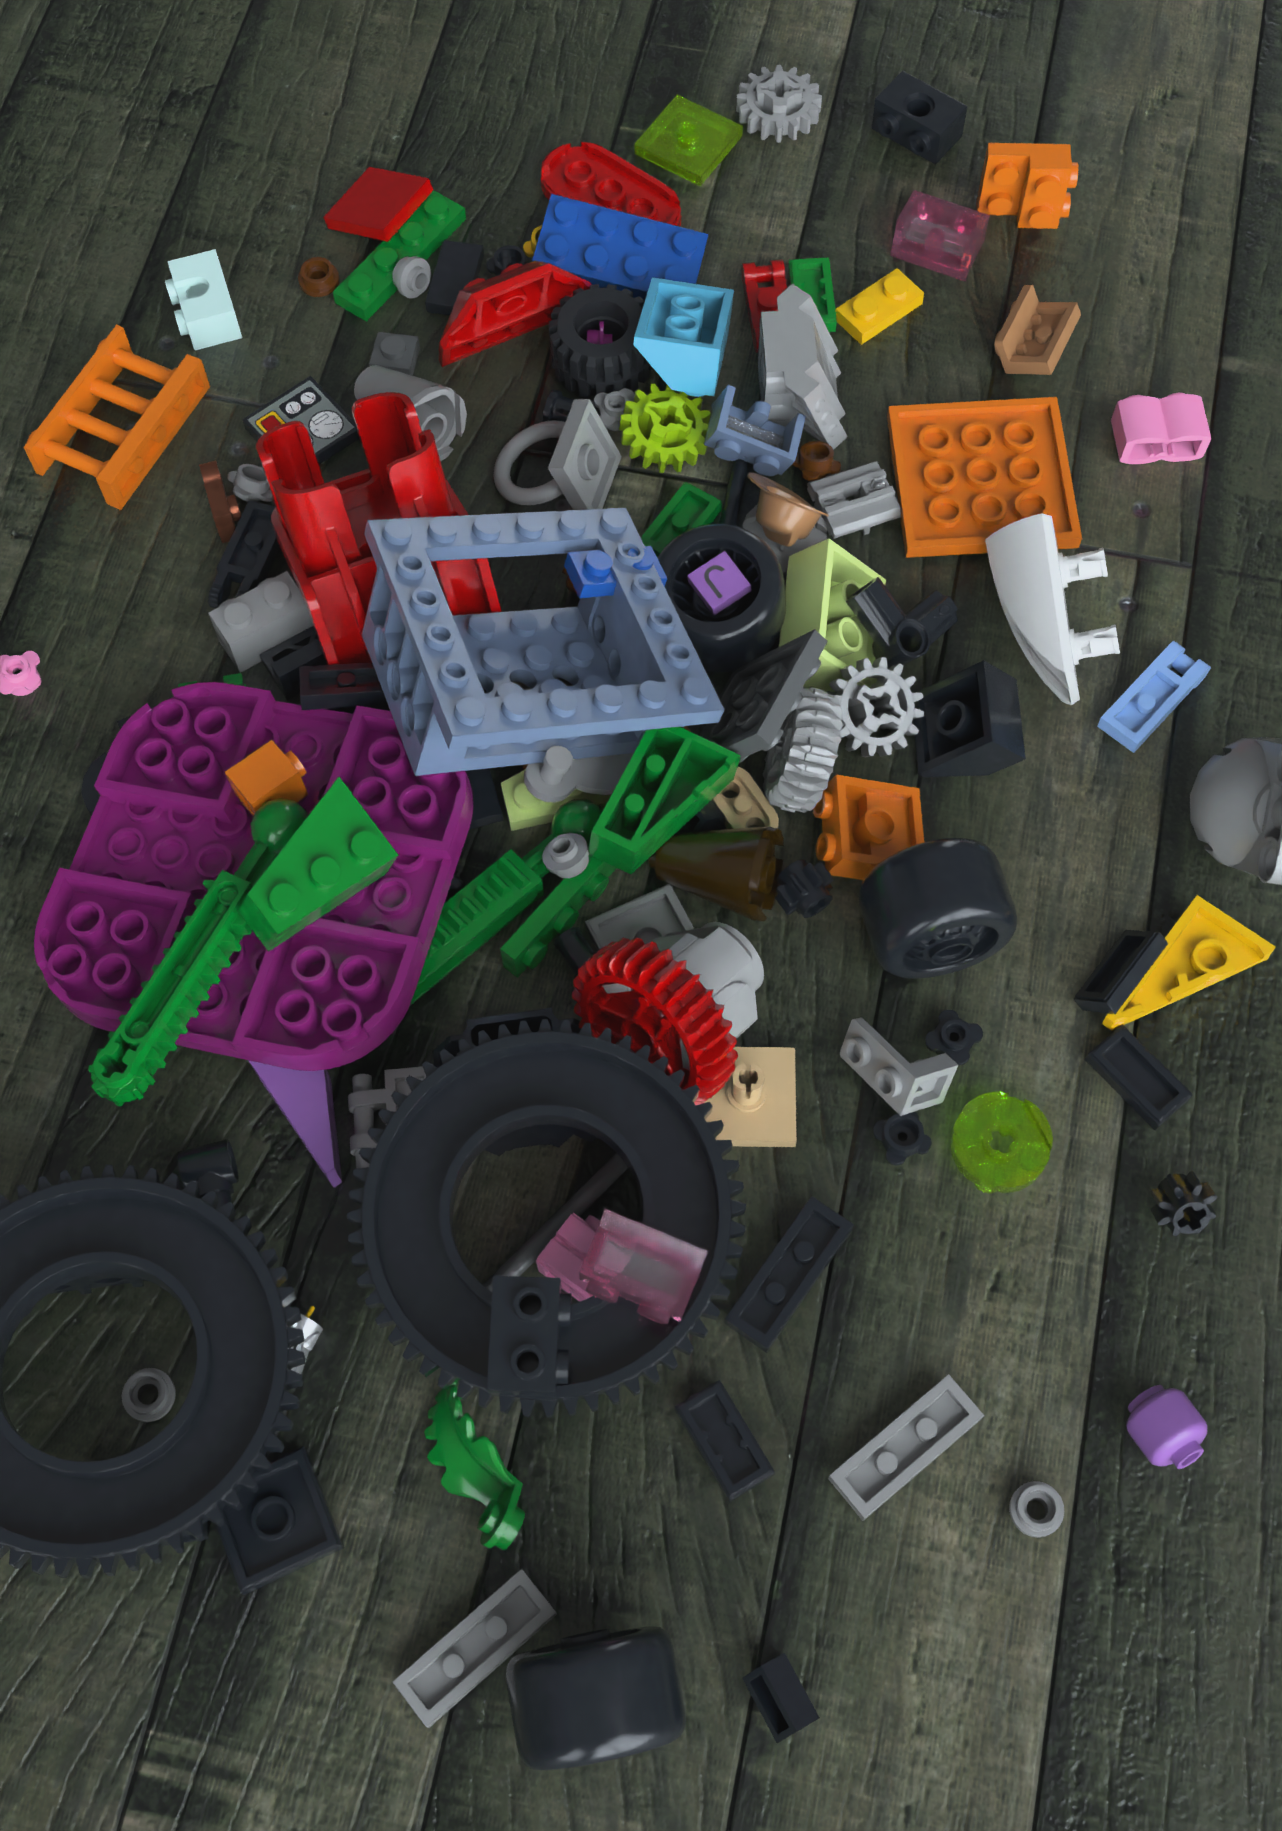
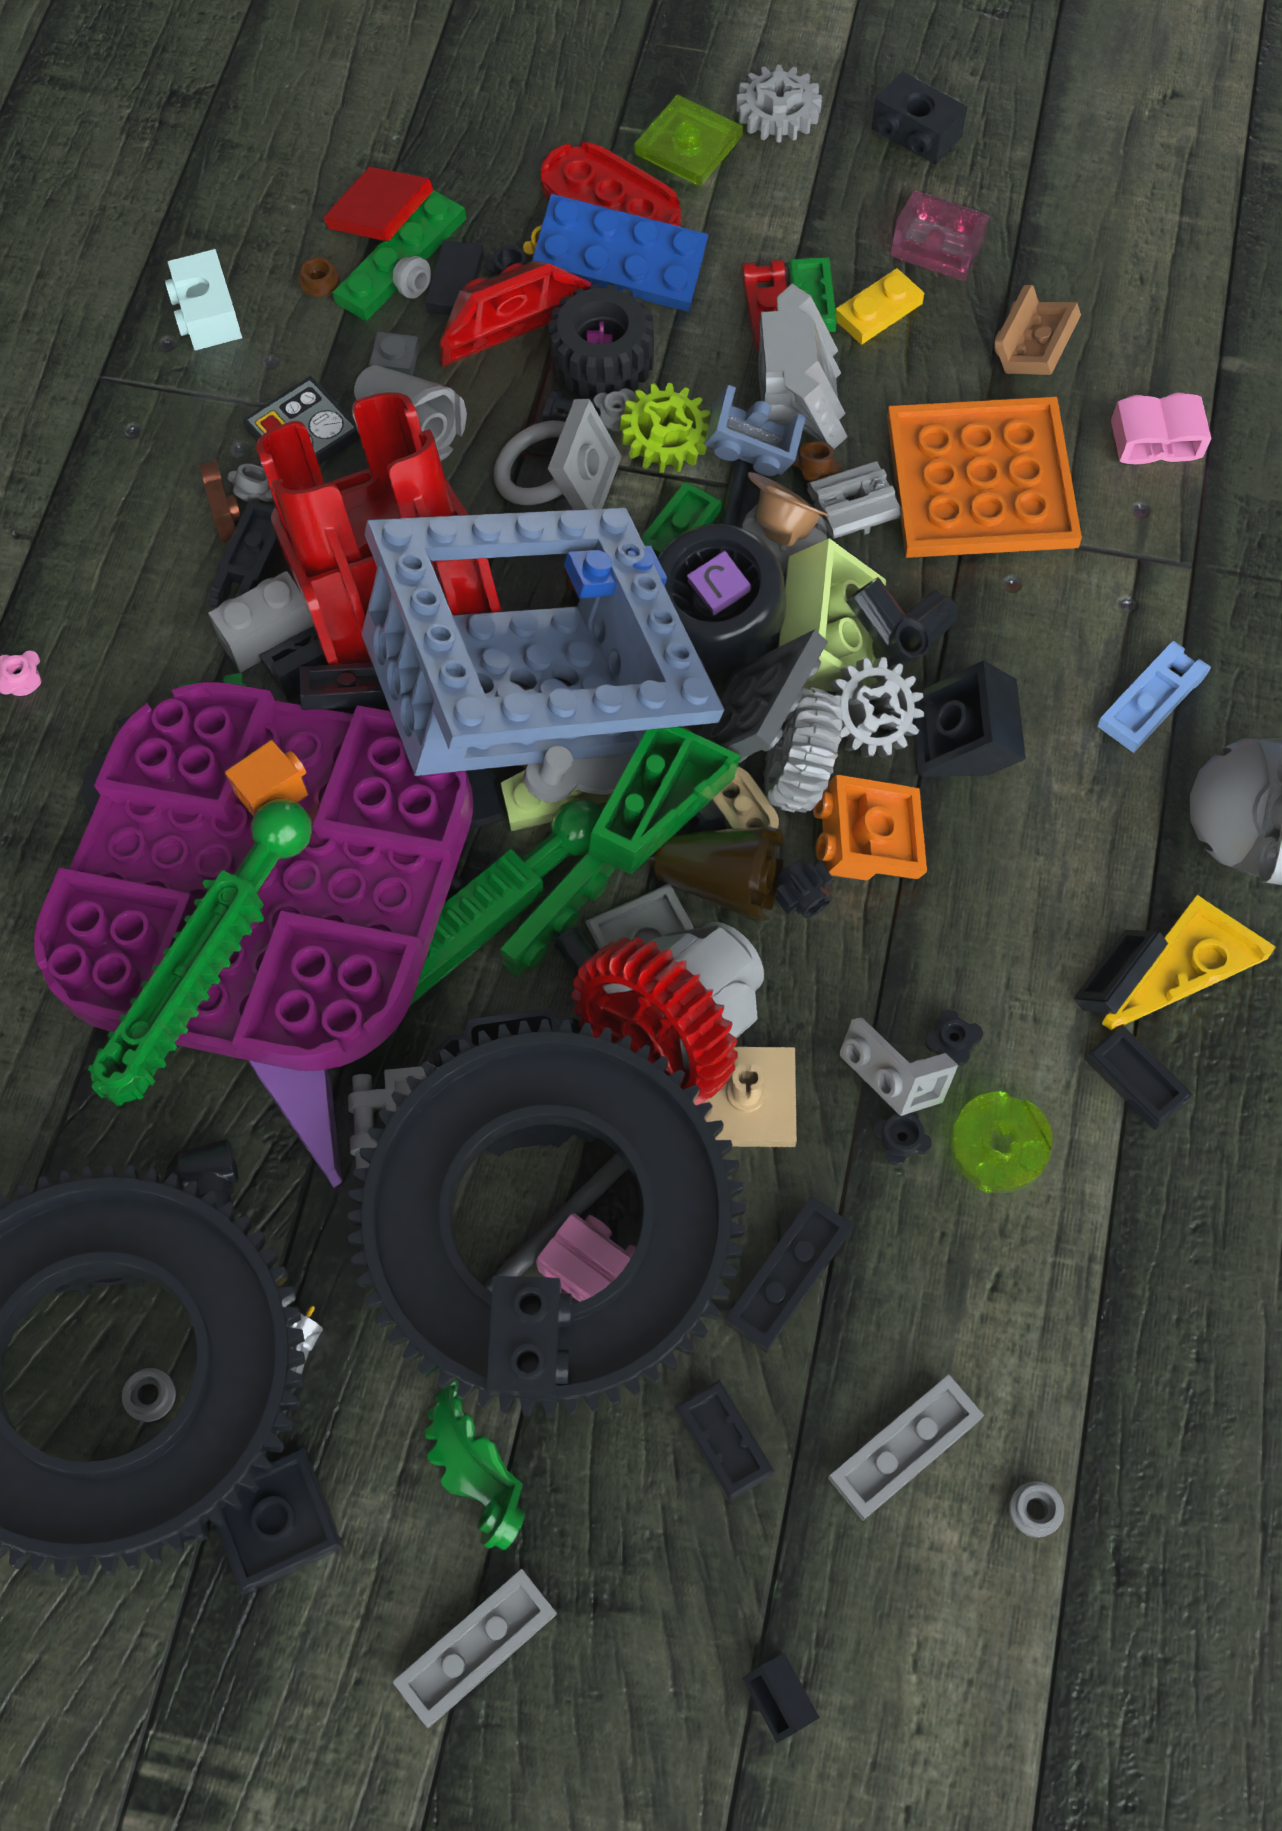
orange fence [24,325,210,510] -> none
green wedge [239,777,398,952] -> none
black wheel [506,1626,686,1770] -> none
light grey plate [542,833,589,878] -> none
clear pink window [579,1209,708,1325] -> none
medium azure slope [633,278,734,397] -> none
black wheel [858,838,1017,979] -> none
orange plate [976,143,1078,229] -> none
white piece [985,513,1120,705] -> none
medium lavender head [1126,1385,1207,1469] -> none
black gear [1150,1171,1217,1236] -> none

